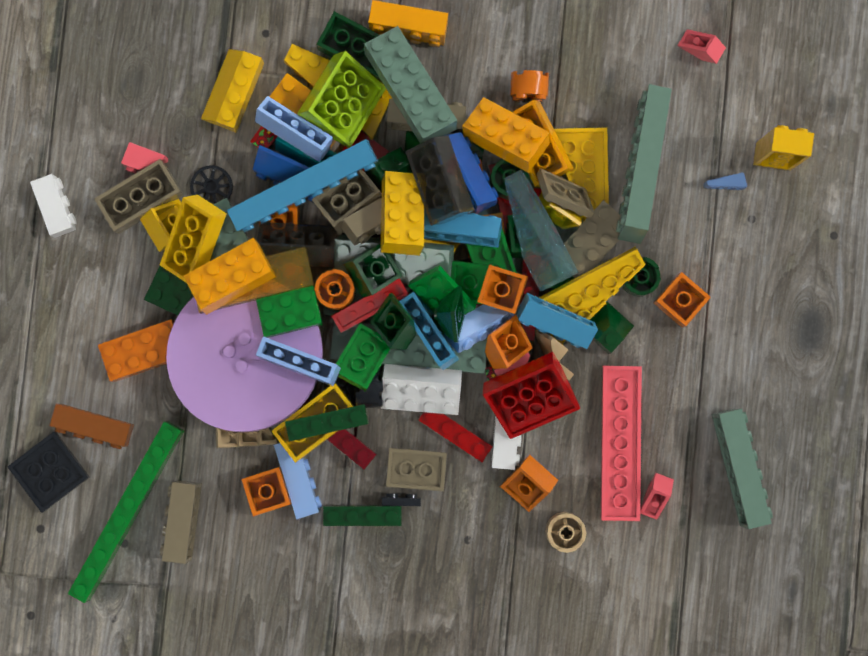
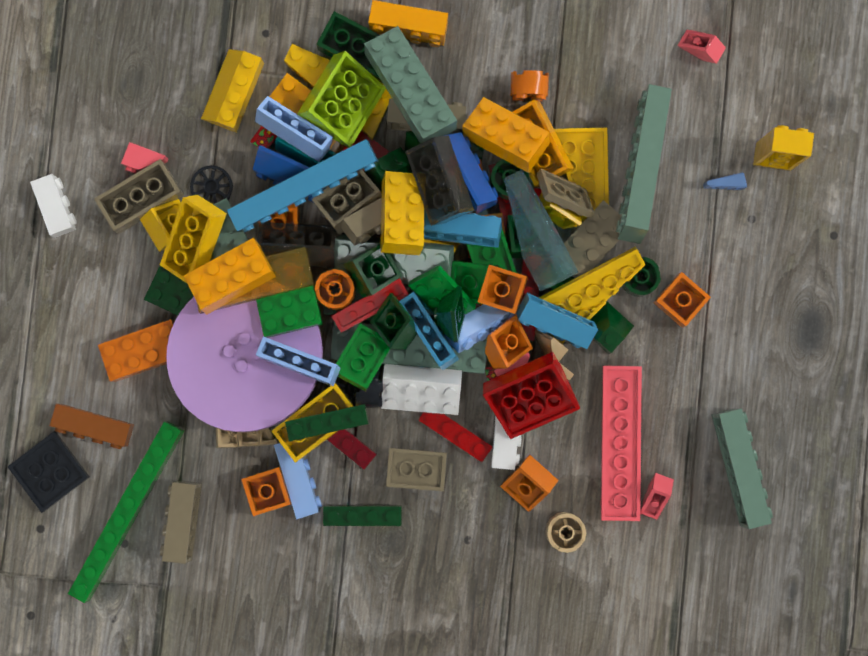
black plate [382,493,421,506] -> none

